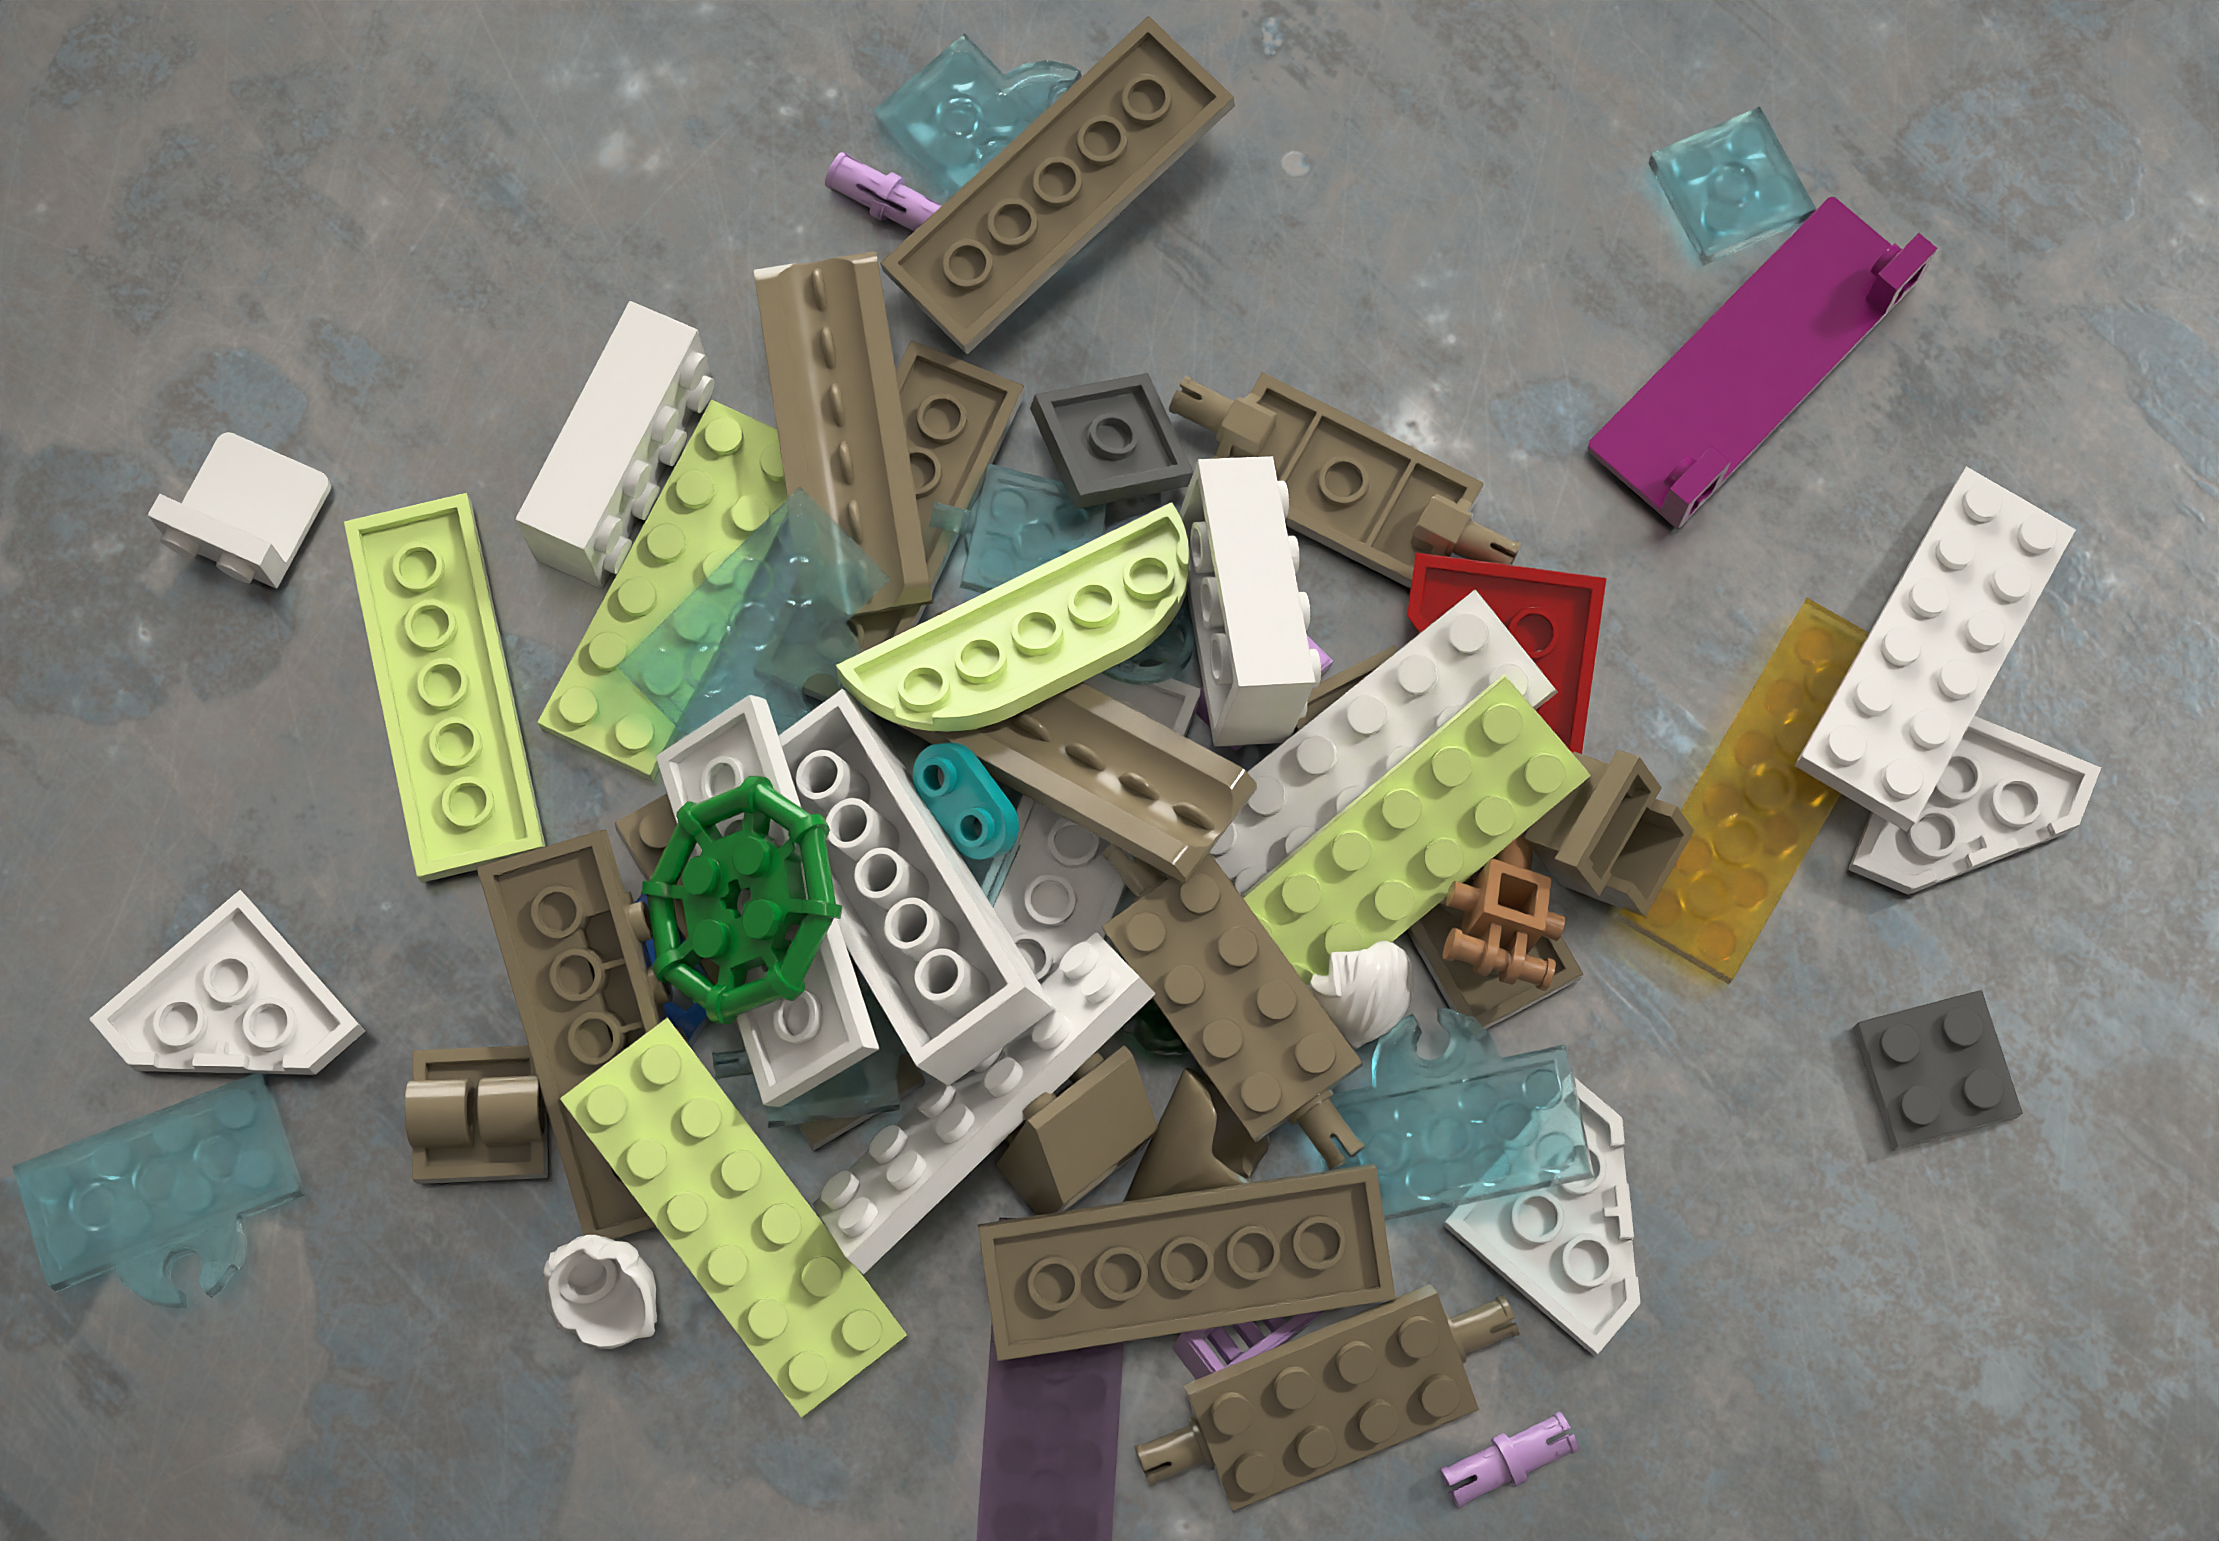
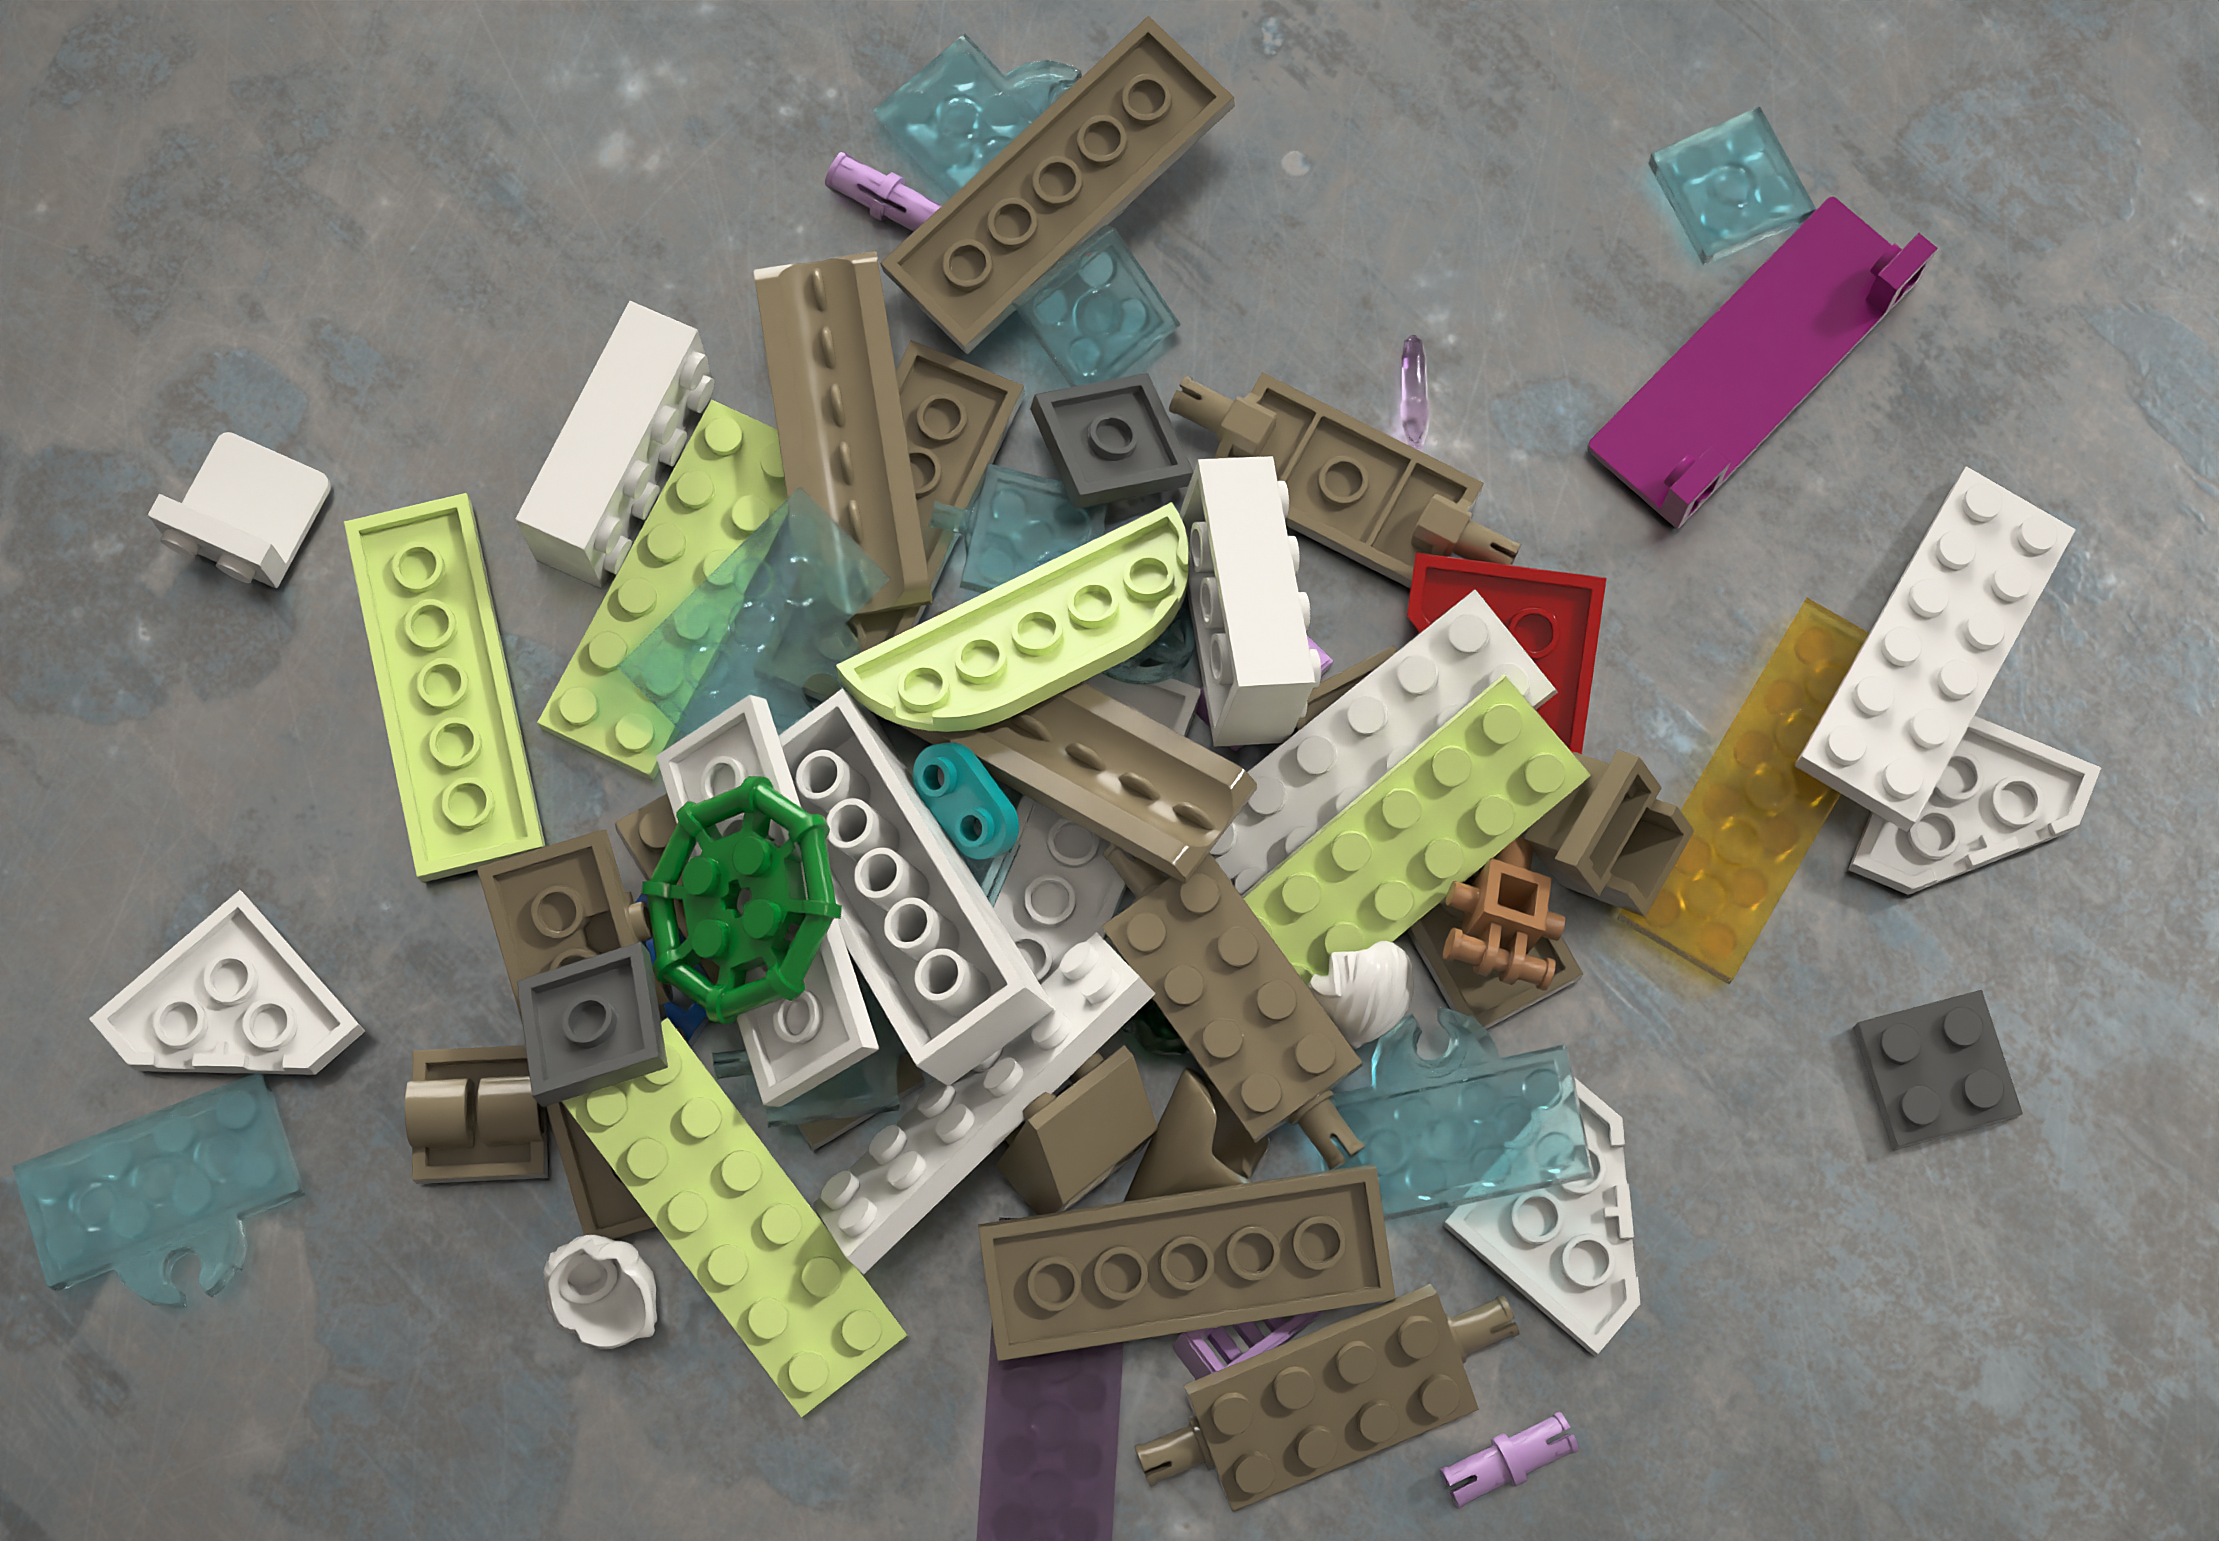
none -> dark grey plate [517,942,668,1107]
none -> clear light blue plate [1011,225,1181,387]
none -> clear purple piece [1400,335,1430,449]

